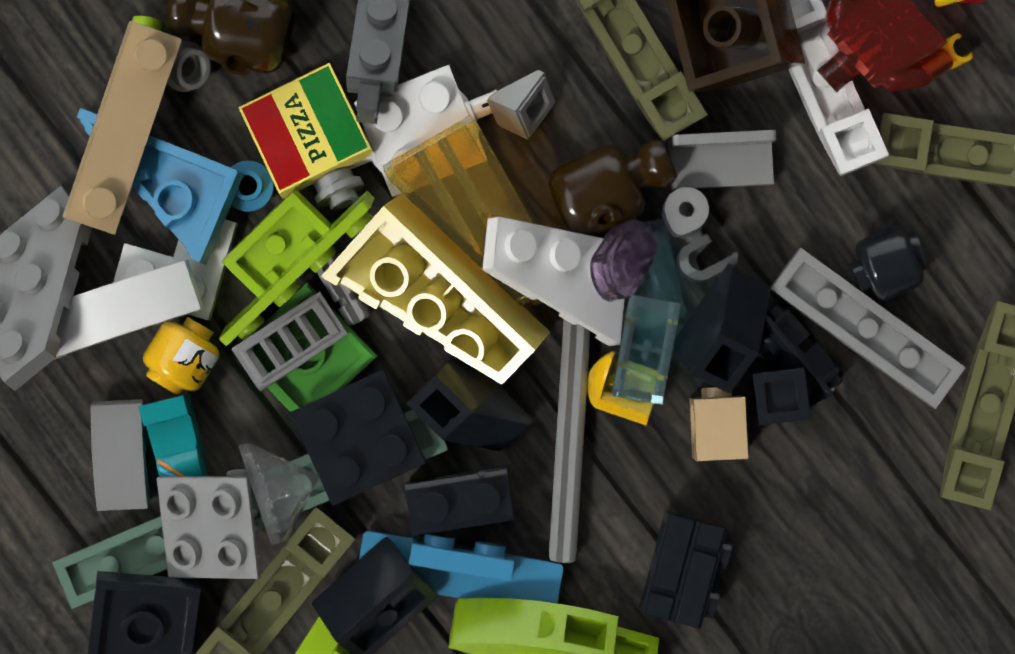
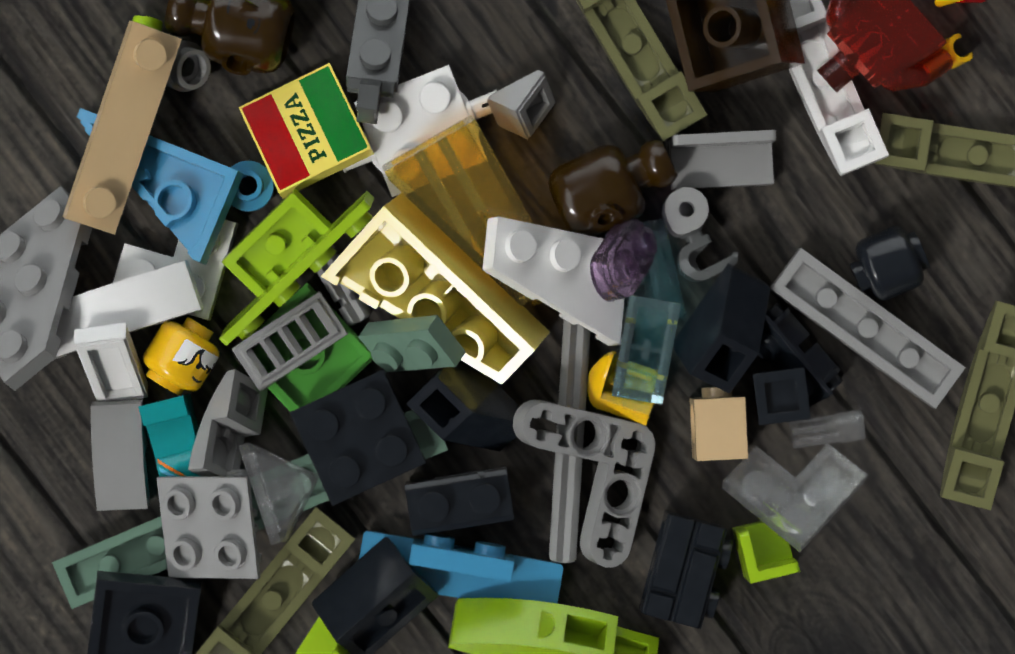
light grey plate [314,167,364,211] -> none
none -> white tile [74,322,148,401]
none -> light grey slope [188,369,268,476]
none -> sand green plate [358,315,466,372]
none -> light grey beam [513,400,655,568]
none -> clear plate [722,443,867,552]
none -> lime panel [732,516,800,584]
none -> clear piece [789,410,866,449]

